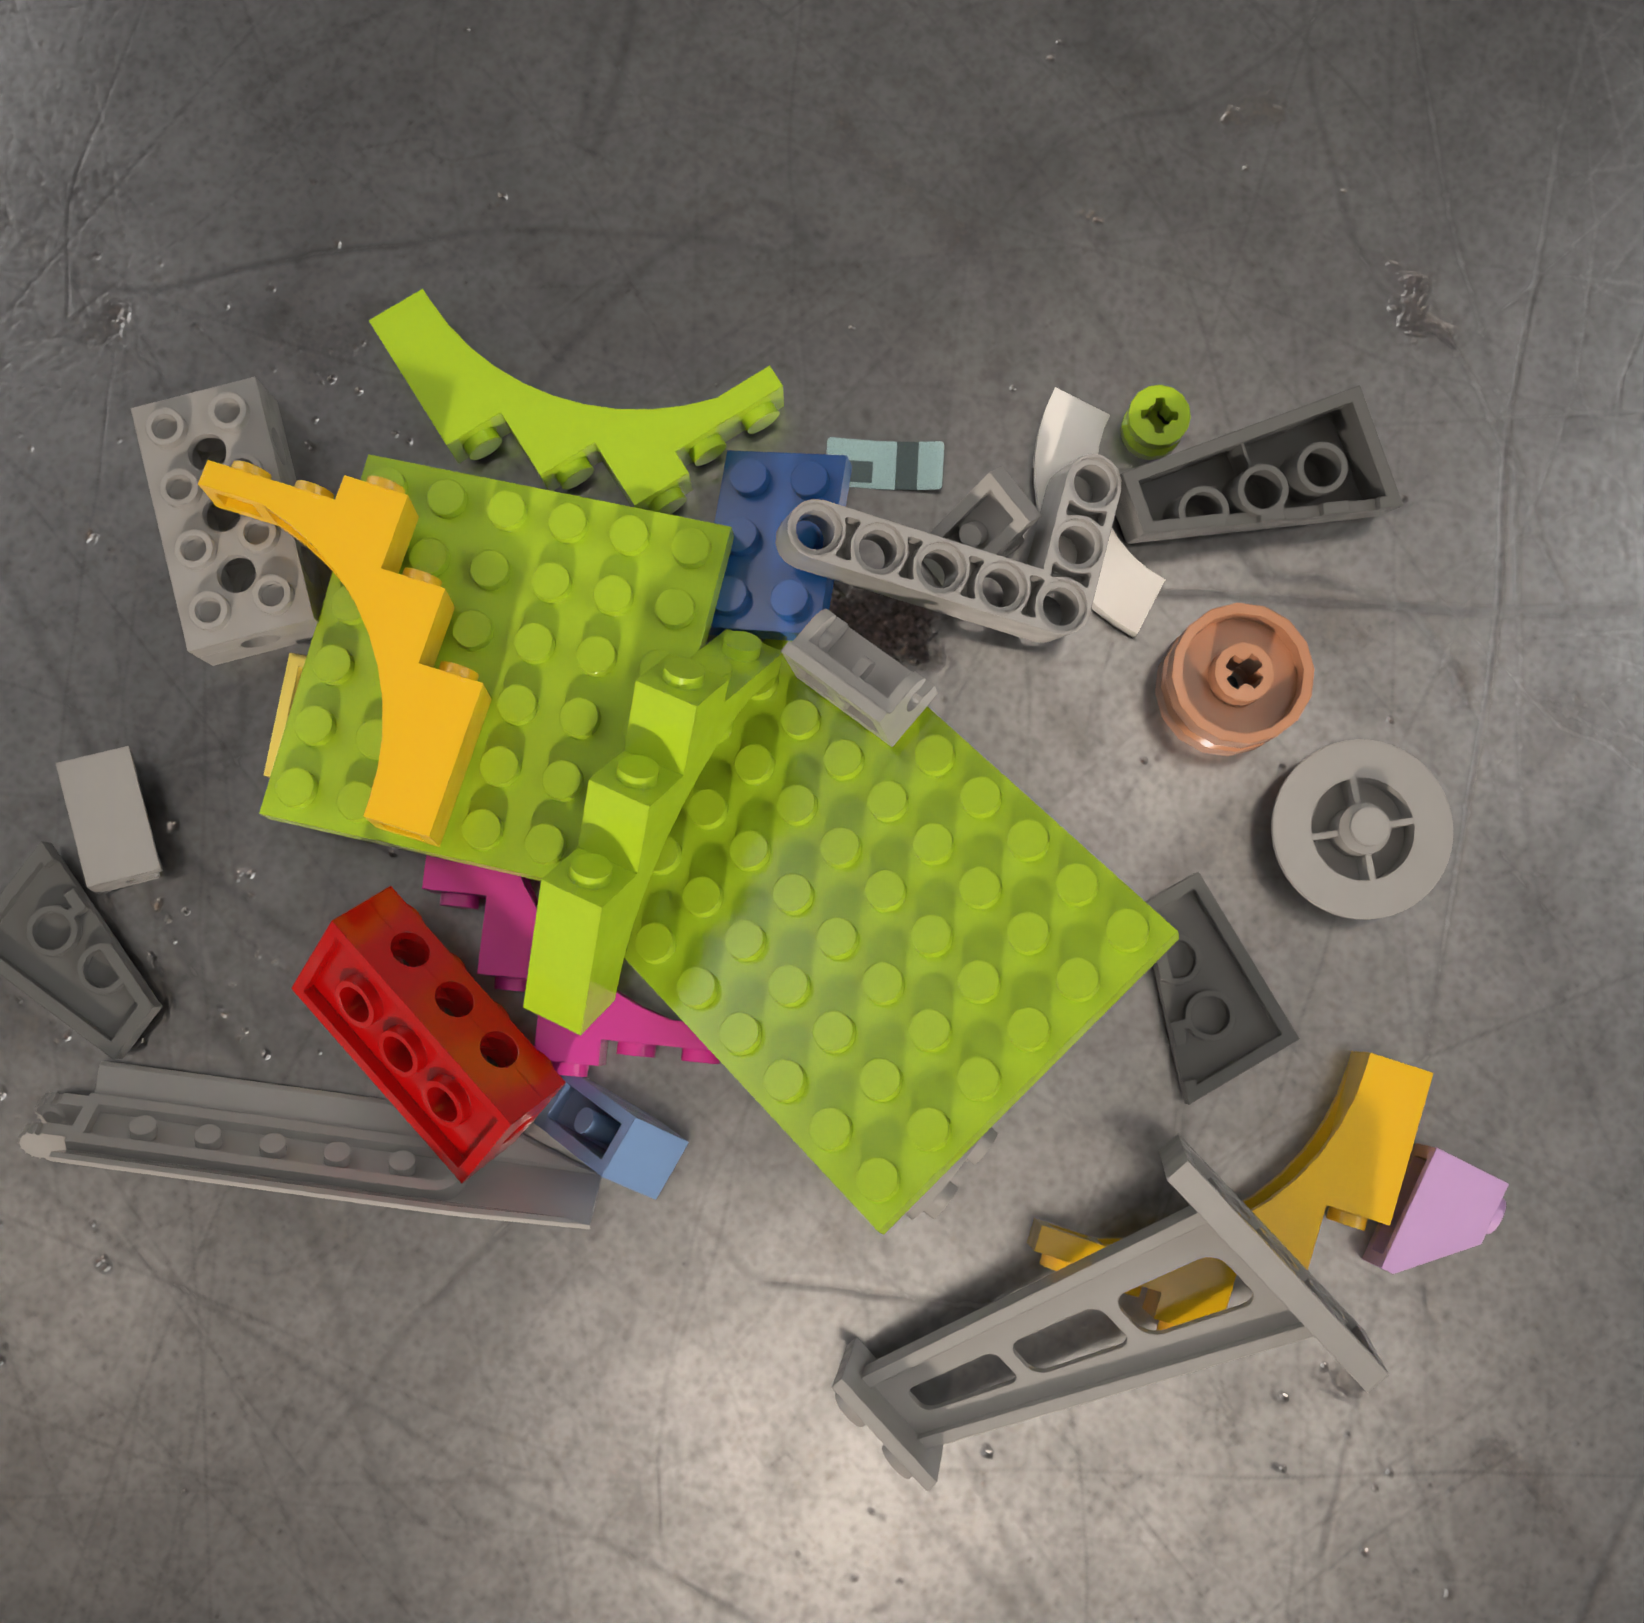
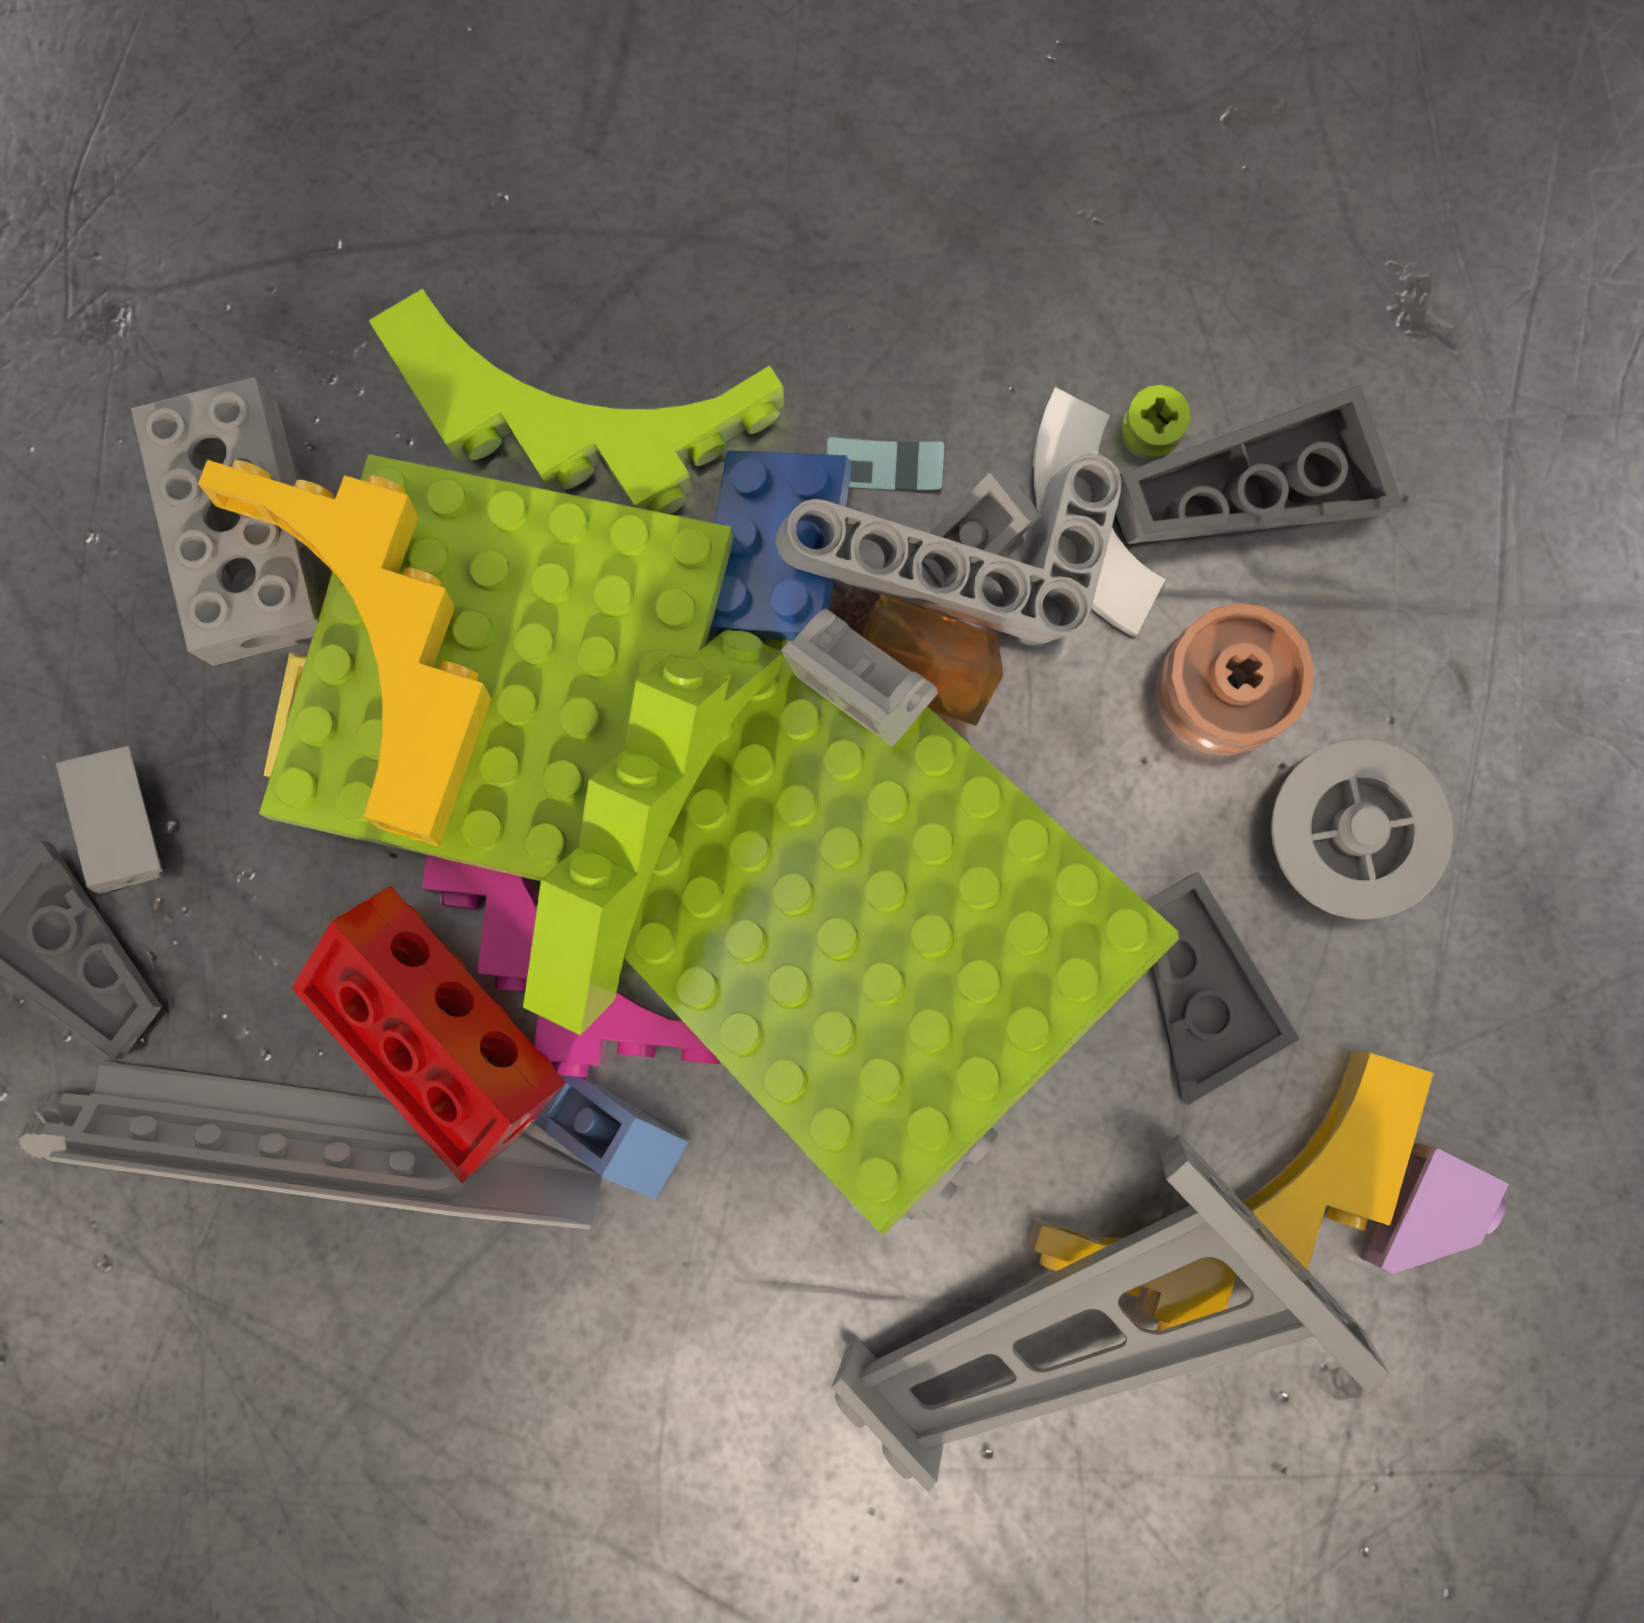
none -> clear orange slope [861,594,1003,726]

